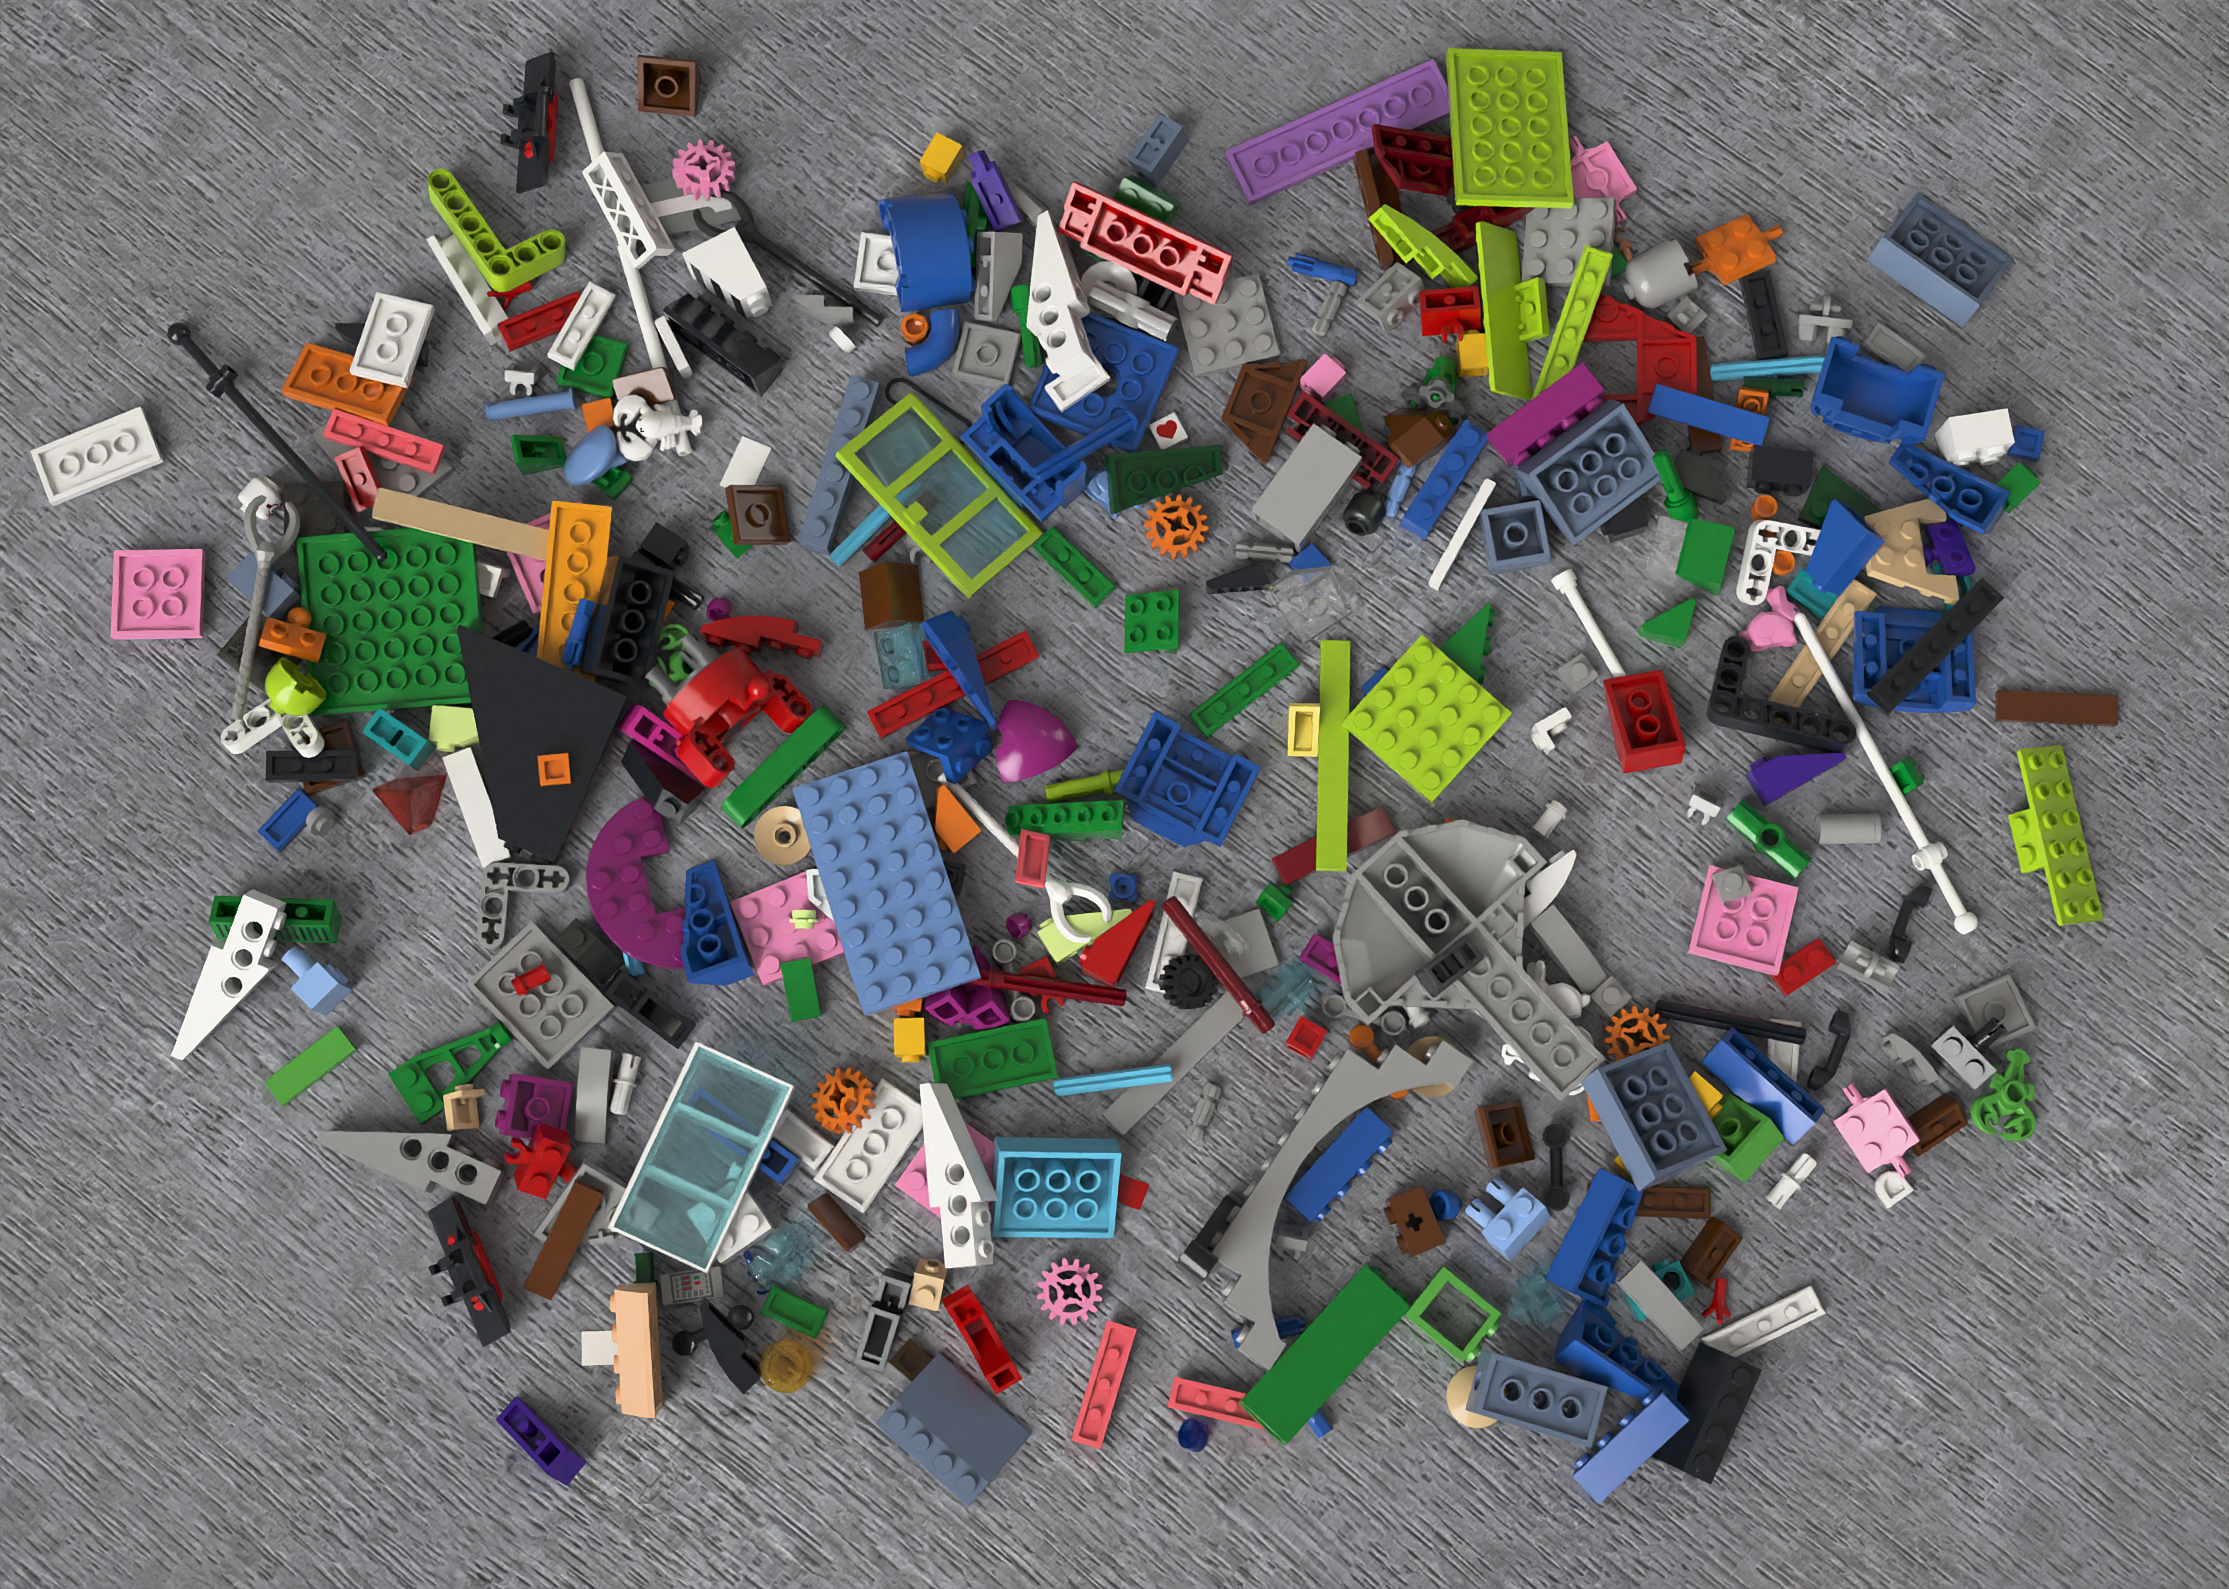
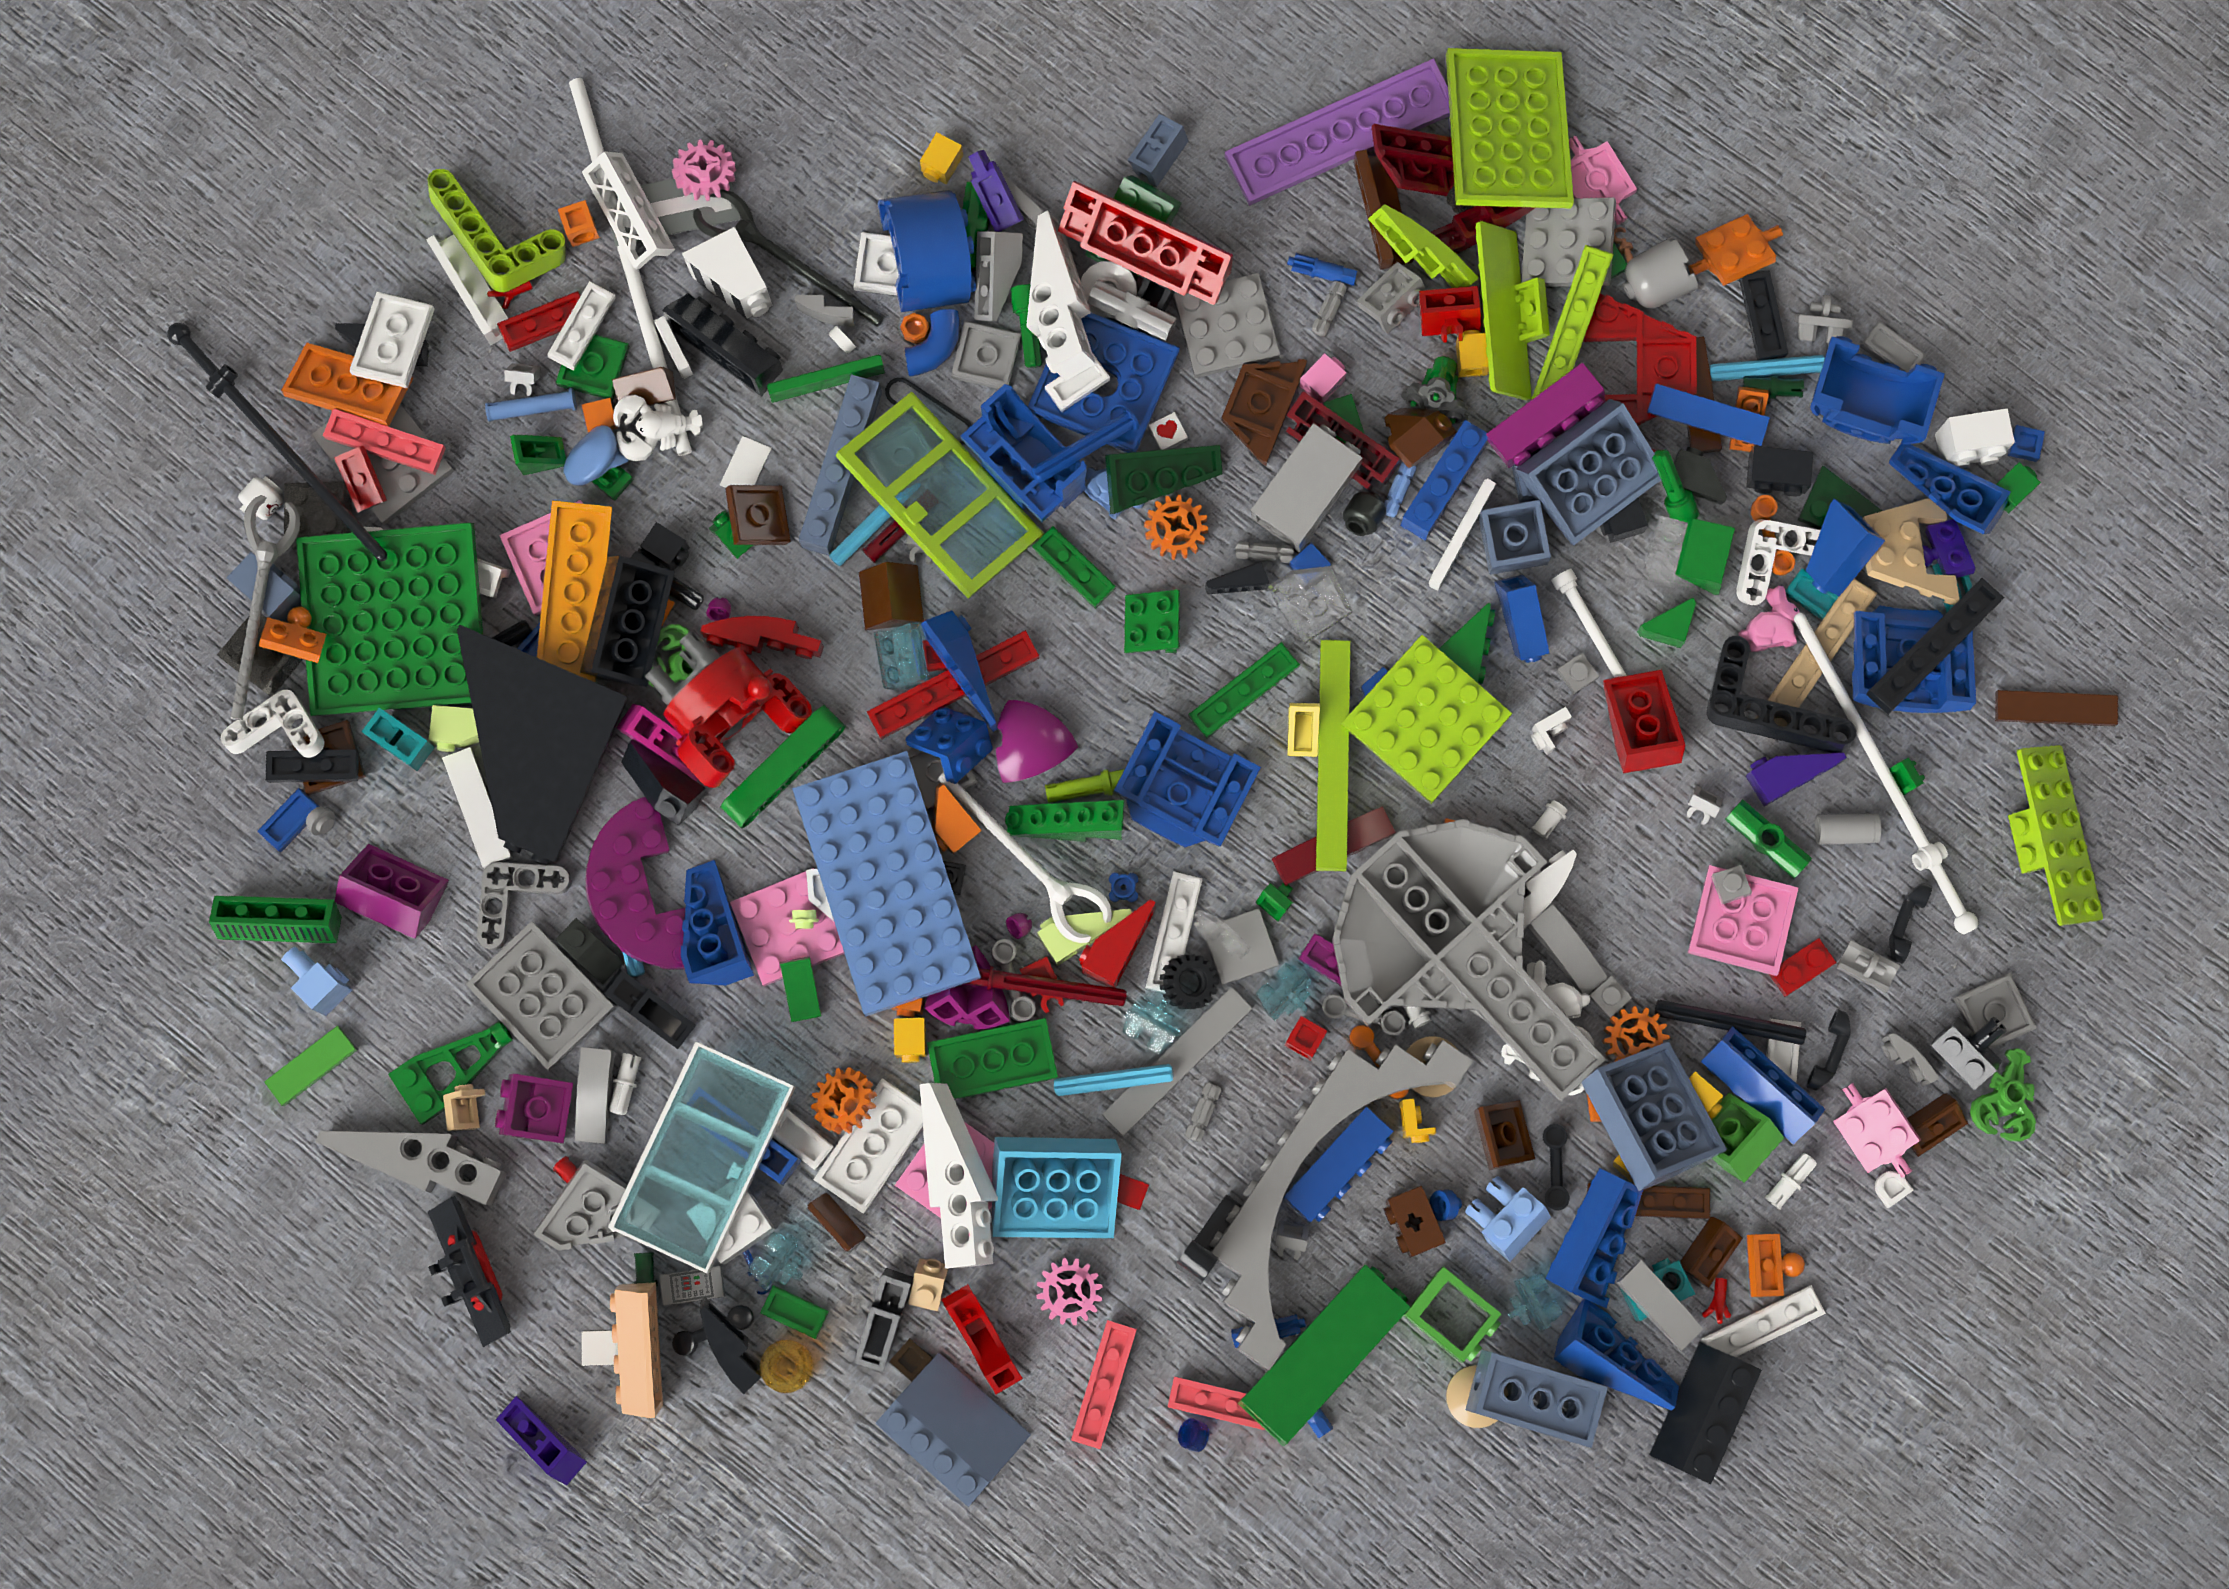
white plate [30,406,164,506] -> none
bright pink plate [111,549,206,640] -> none
white brick [171,889,287,1060] -> none
lime cylinder [265,658,327,716] -> none
tan tile [372,488,549,561] -> none
clear red slope [373,775,447,835] -> none
black piece [500,52,558,194] -> none
red brick [504,1122,571,1200] -> none
red pin [511,963,552,996] -> none
reddish brown tile [523,1178,604,1300] -> none
orange tile [538,753,572,786] -> none
blue piece [561,599,595,671] -> none
reddish brown slope [638,55,702,117] -> none
tan dish [754,806,811,866] -> none
coral tile [1015,829,1051,888] -> none
dark red axle [1162,896,1275,1034] -> none
black slope [1415,934,1485,997] -> none
brick [1572,1387,1691,1504] -> none
light grey tile [1665,296,1708,334] -> none
sand blue slope [1867,193,2014,328] -> none
none -> magenta slope [334,844,449,939]
none -> orange brick [558,200,600,247]
none -> green tile [767,354,885,403]
none -> clear light blue hips [1122,1000,1180,1054]
none -> yellow bracket [1399,1099,1436,1143]
none -> blue slope [1494,574,1550,663]
none -> orange plate [1747,1234,1805,1297]

